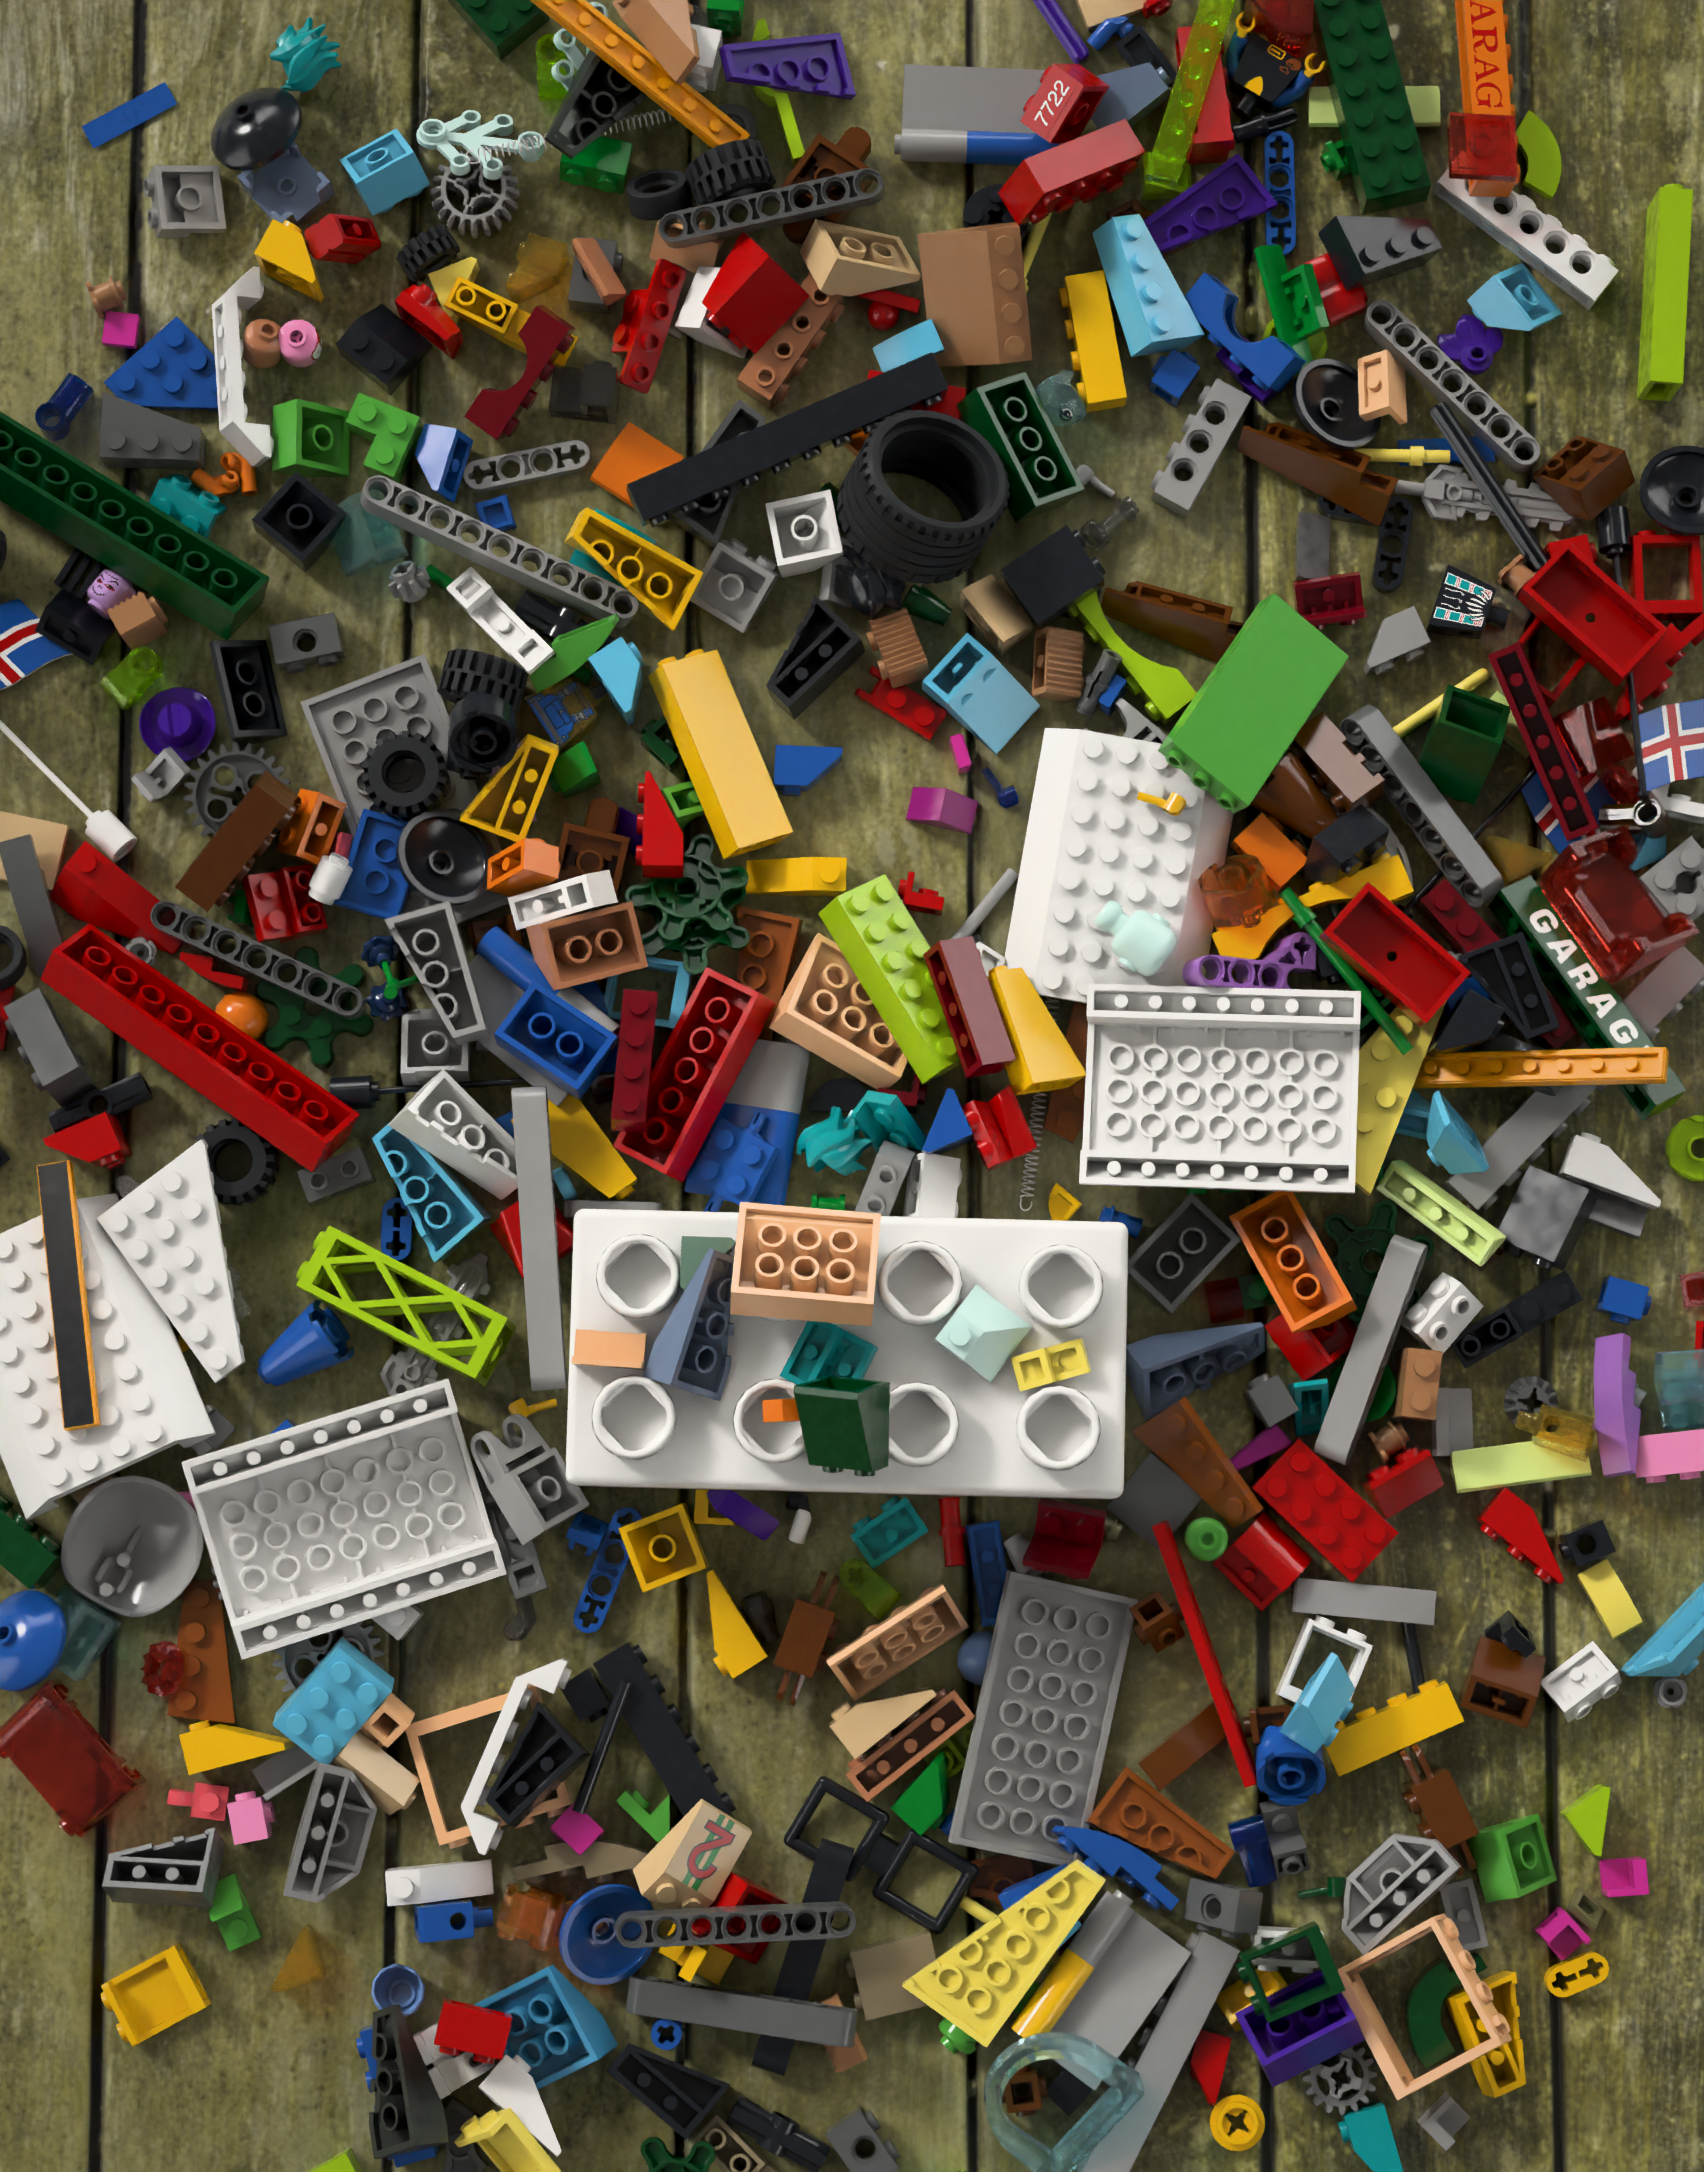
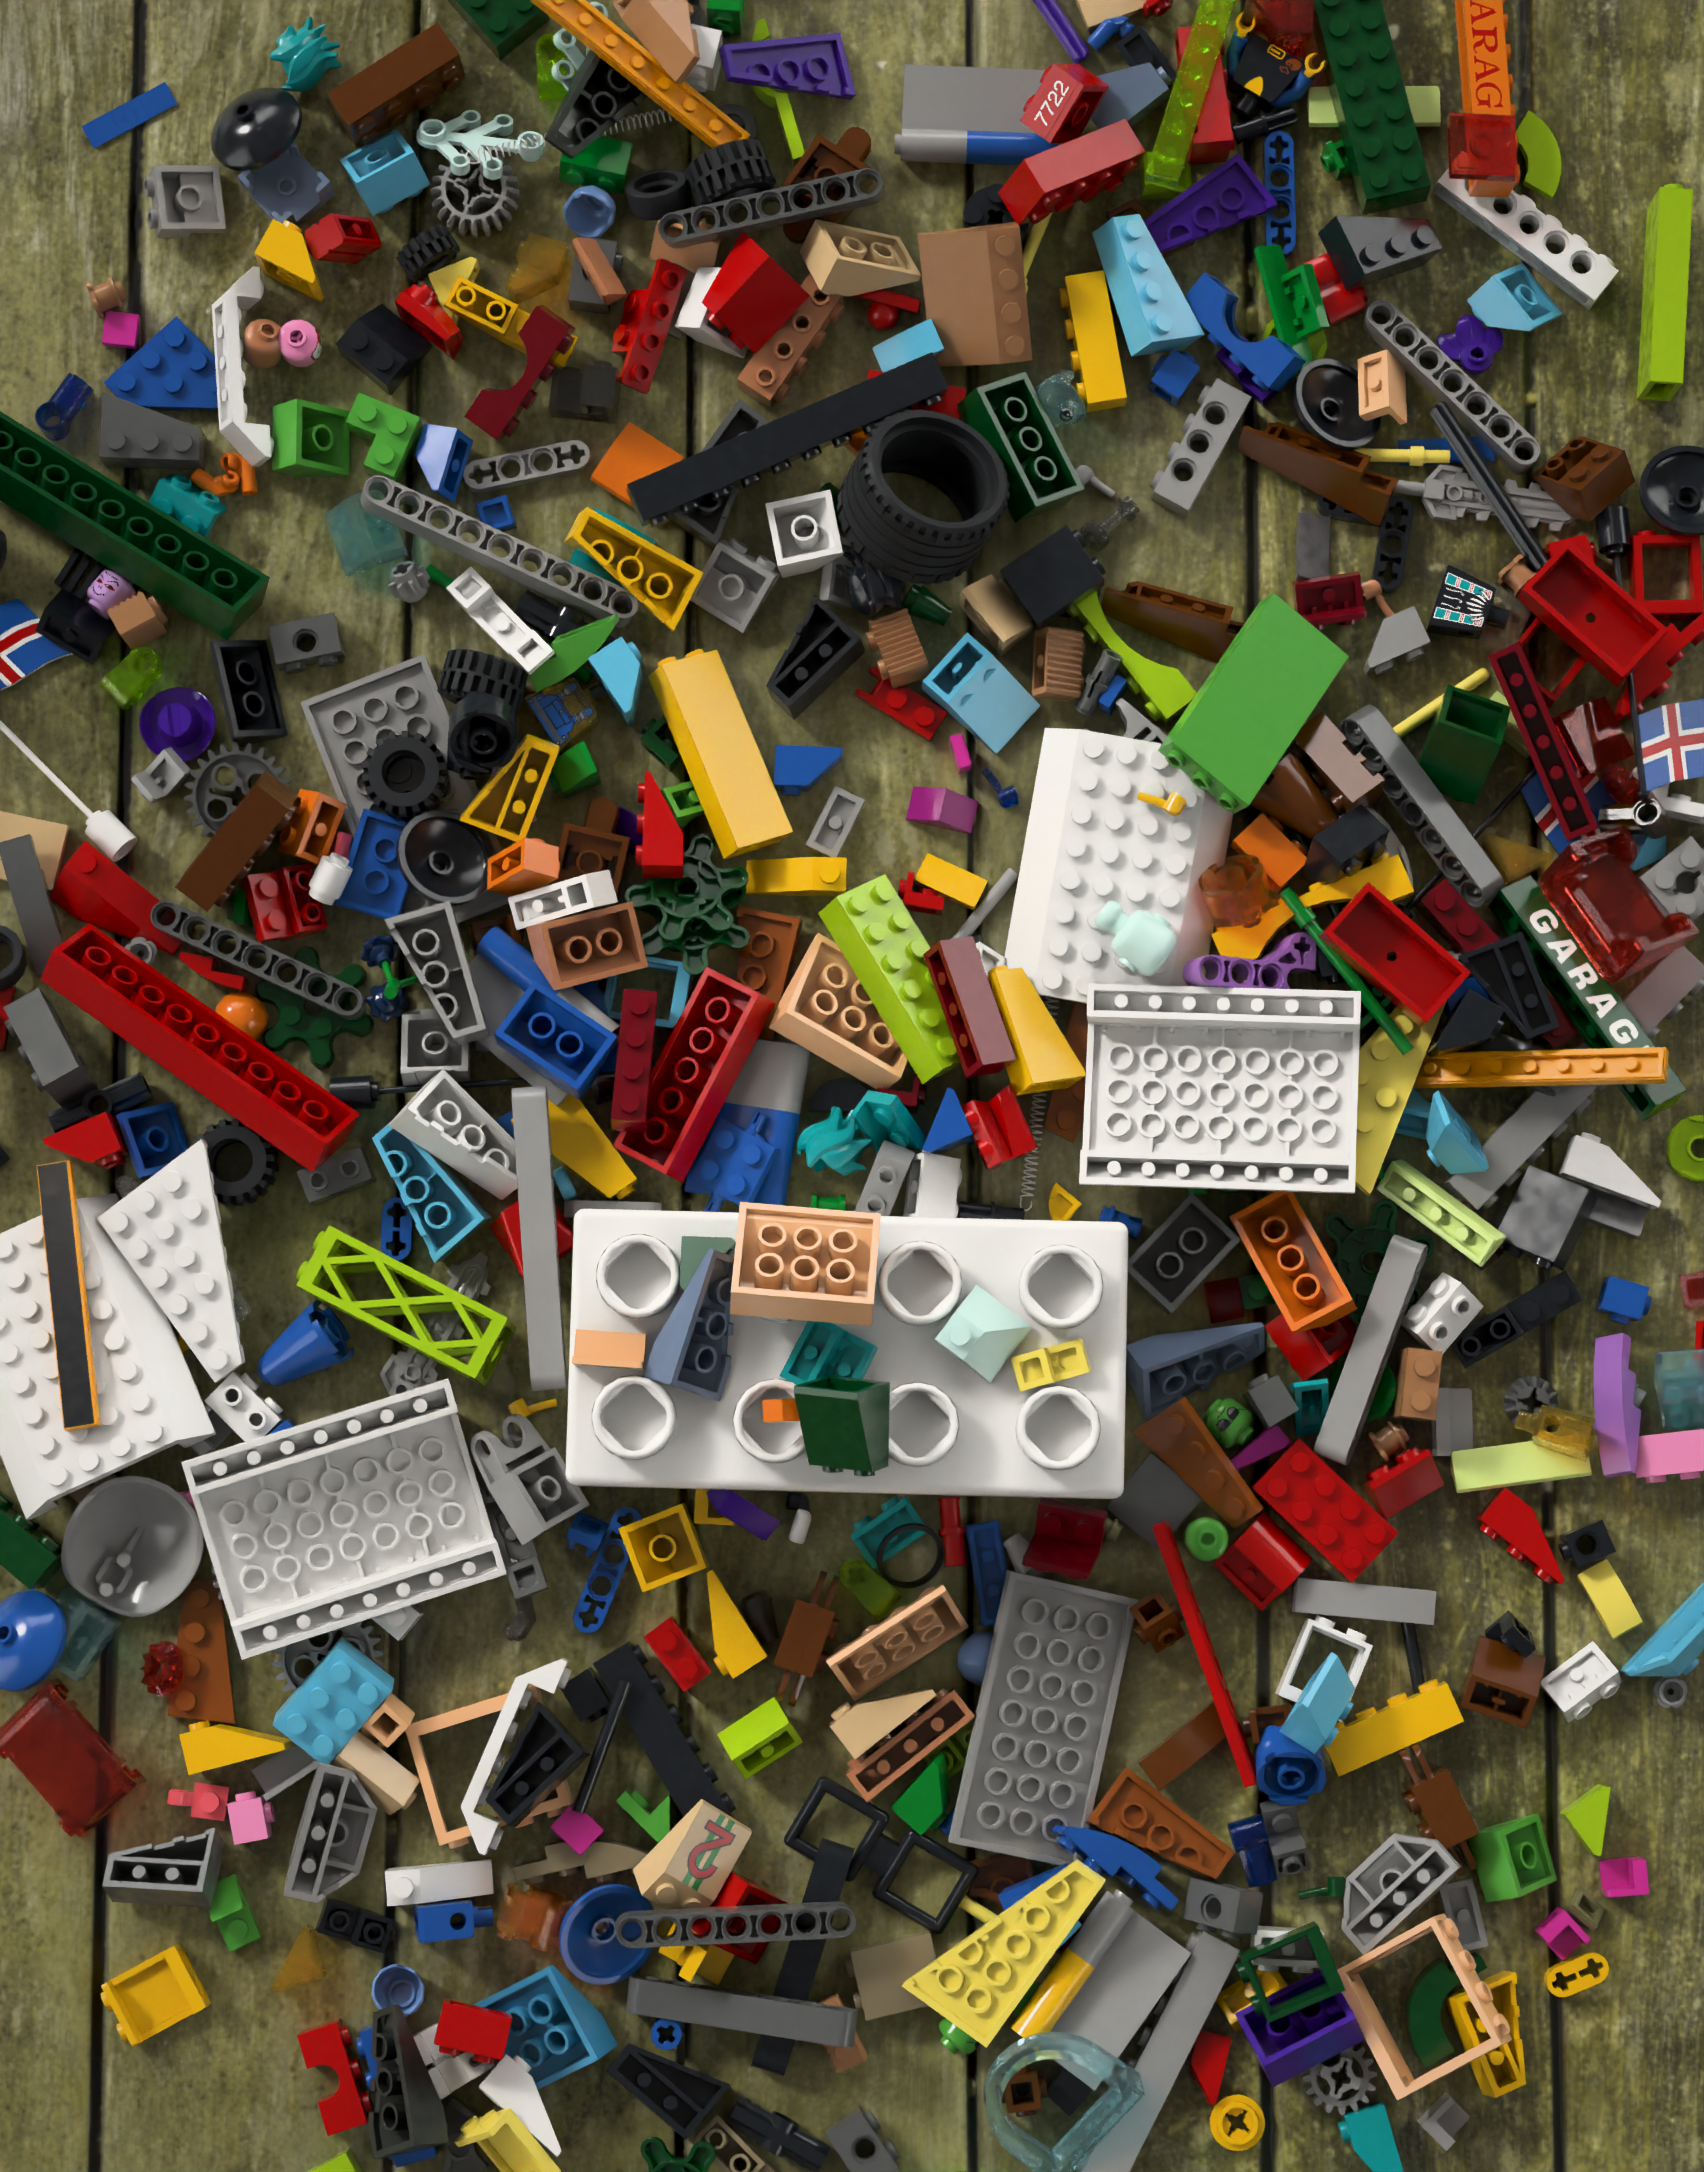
black slope [252,471,347,573] -> none
none -> blue slope [116,1102,189,1182]
none -> white brick [204,1372,285,1442]
none -> red arch [297,2018,374,2136]
none -> black slope [315,1897,395,1953]
none -> reddish brown brick [327,22,466,148]
none -> medium blue hair [563,185,616,239]
none -> red brick [643,1616,713,1692]
none -> lime brick [717,1697,803,1780]
none -> light grey plate [806,786,865,857]
none -> black piece [876,1523,944,1589]
none -> yellow slope [913,853,988,911]
none -> black axle [957,1201,1025,1220]
none -> bright green head [1203,1398,1255,1448]
none -> nougat hand [1361,580,1394,617]

